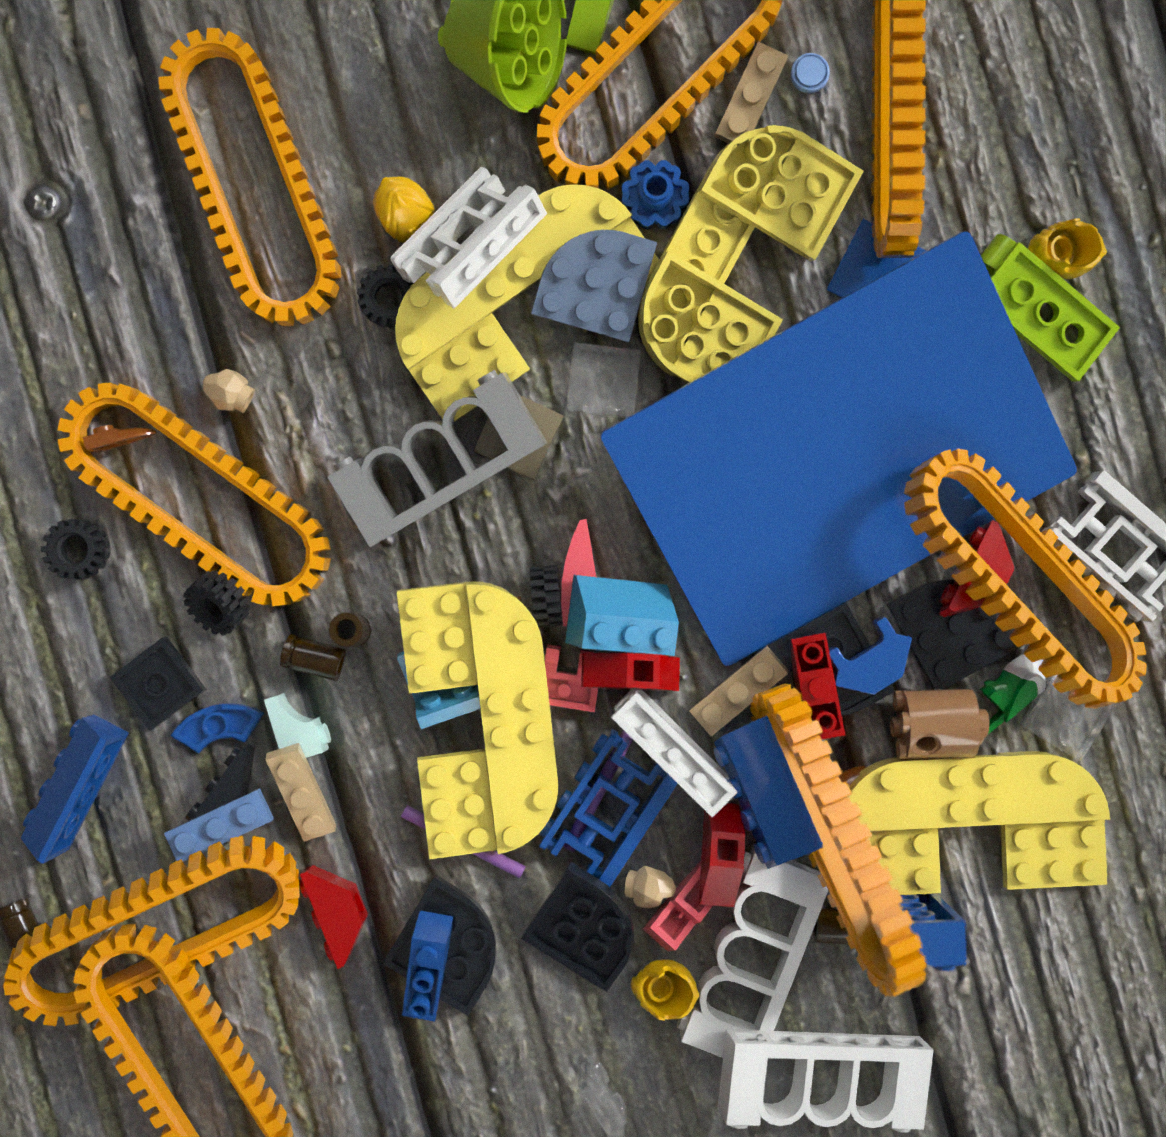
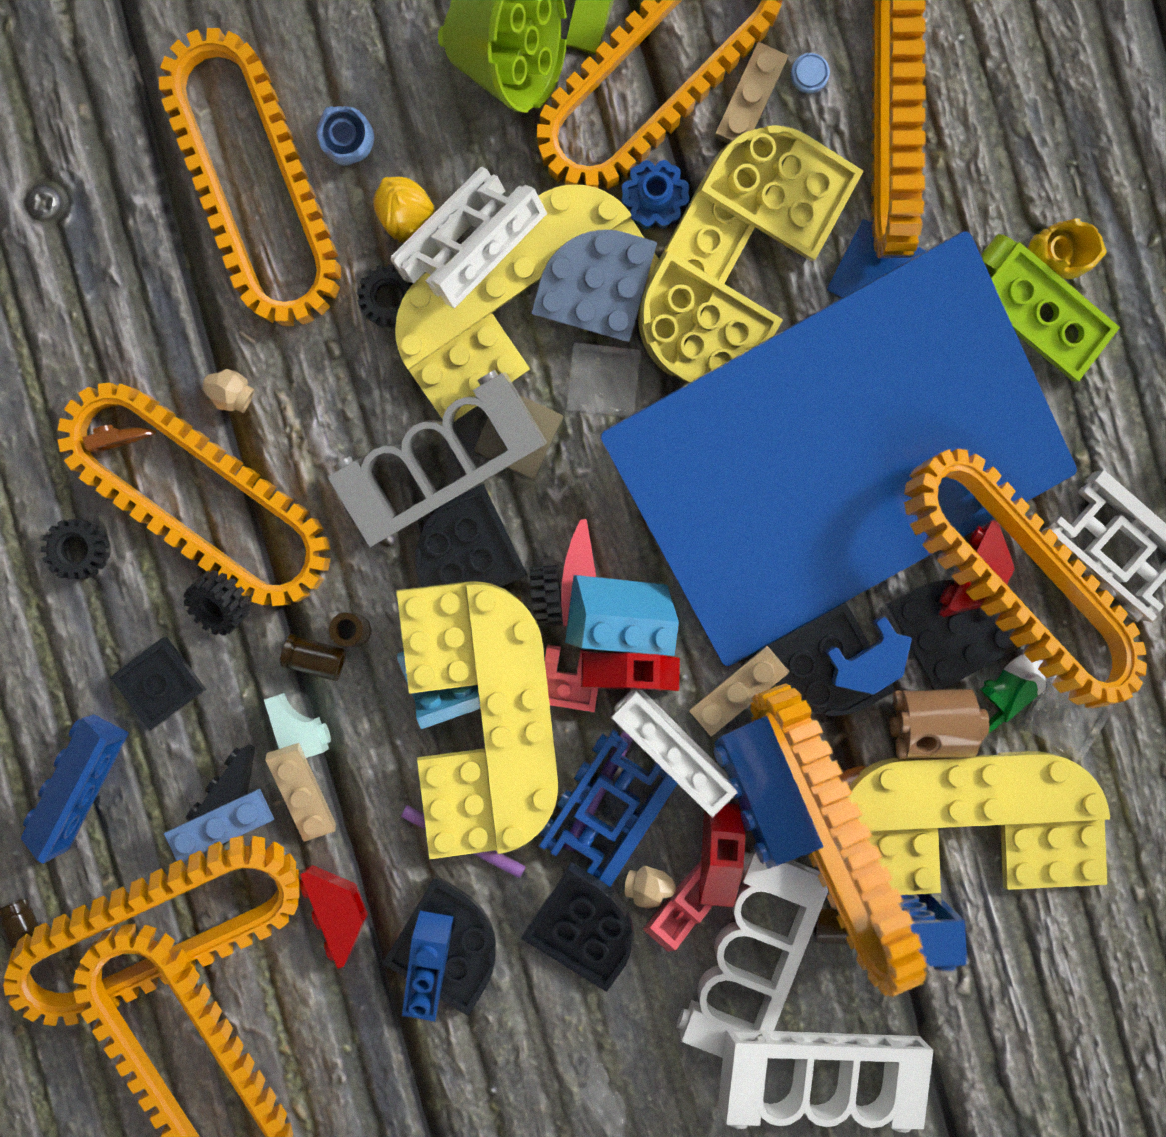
blue tile [170,703,264,754] -> none
yellow hair [630,959,700,1021] -> none
red slope [790,632,845,740] -> none
none -> medium blue hair [316,106,375,166]
none -> black plate [415,484,528,588]

